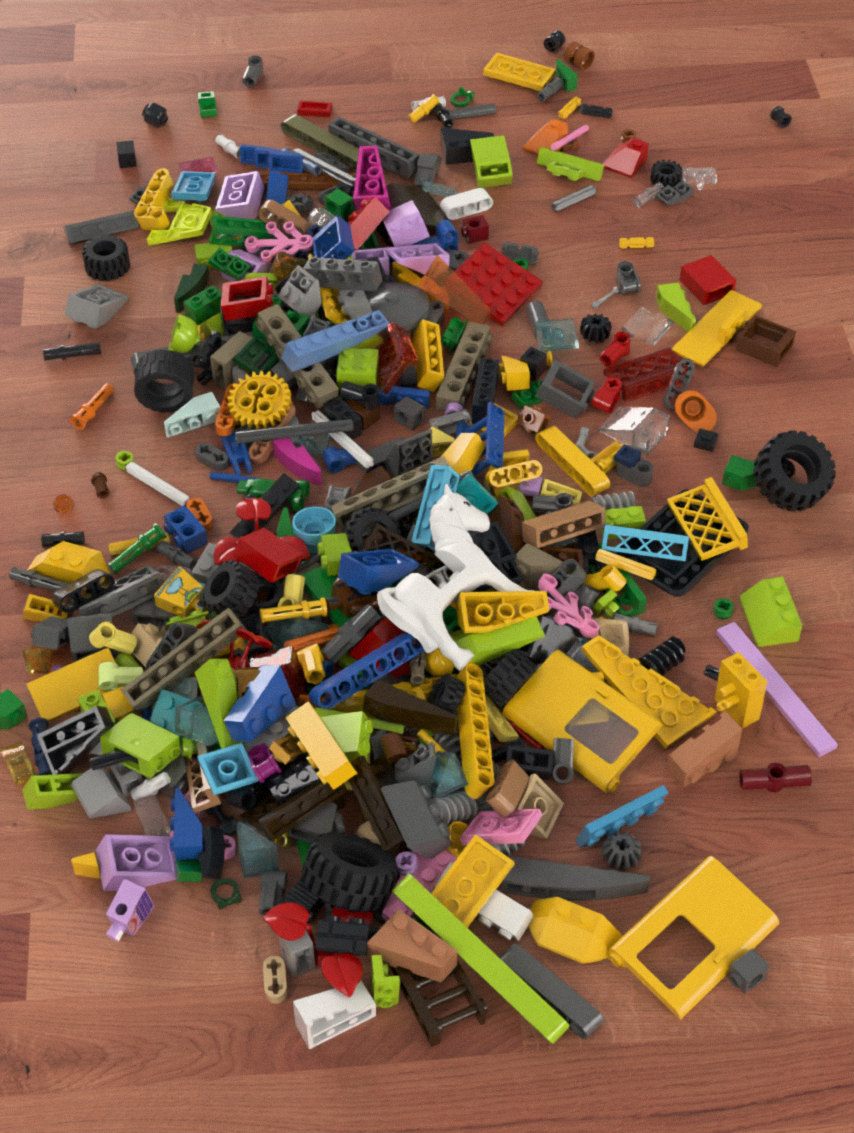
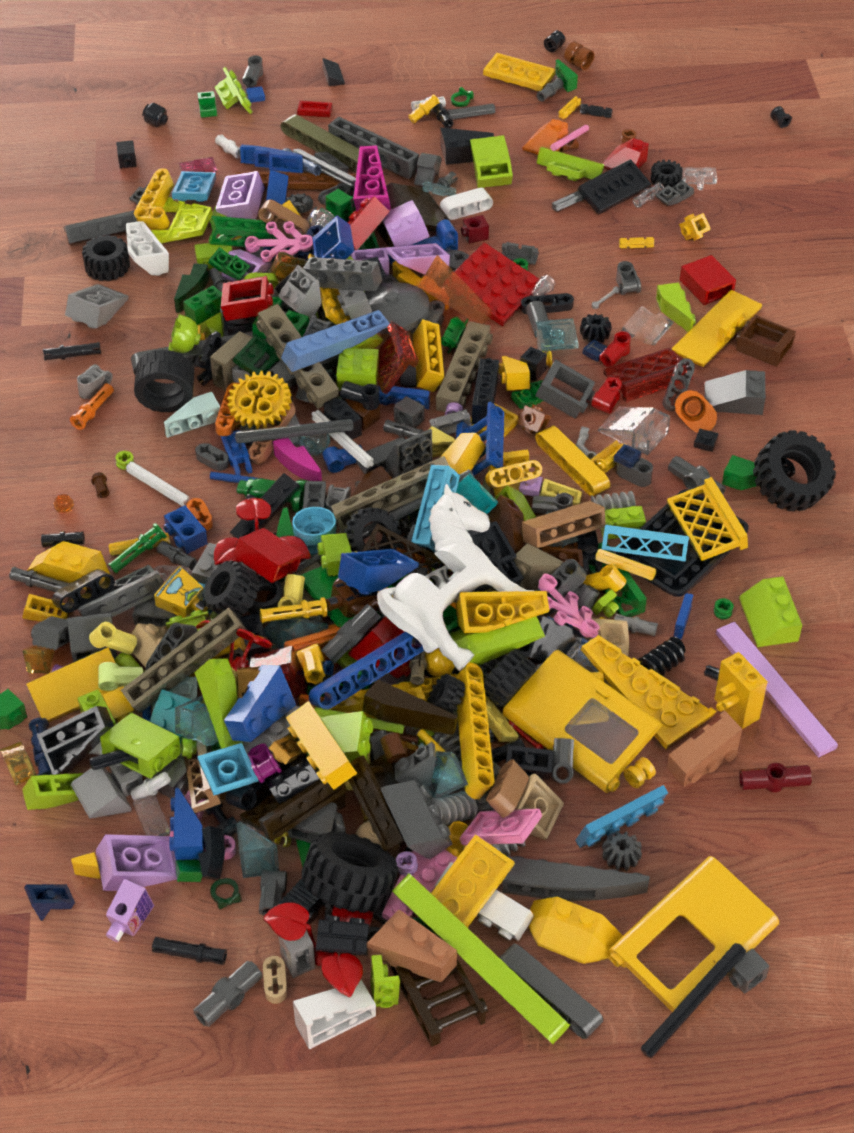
none -> dark blue slope [24,884,75,921]
none -> light grey piece [77,364,113,399]
none -> white wedge [126,221,169,276]
none -> black pin [152,937,227,965]
none -> dark grey piece [193,961,262,1027]
none -> dark grey pin [208,268,228,292]
none -> lime bracket [214,67,253,114]
none -> blue tile [246,86,265,103]
none -> dark grey brick [303,481,327,509]
none -> black slope [322,58,345,86]
none -> dark grey pin [383,419,424,438]
none -> dark grey pin [437,172,458,190]
none -> black beam [521,293,574,314]
none -> clear cone [530,275,556,297]
none -> black tile [577,159,652,215]
none -> dark blue tile [582,339,607,362]
none -> yellow wheel [623,757,656,788]
none -> black axle [641,943,746,1058]
none -> dark grey piece [668,456,726,494]
none -> blue tile [674,593,694,640]
none -> yellow brick [679,213,711,241]
none -> dark grey slope [704,370,766,415]

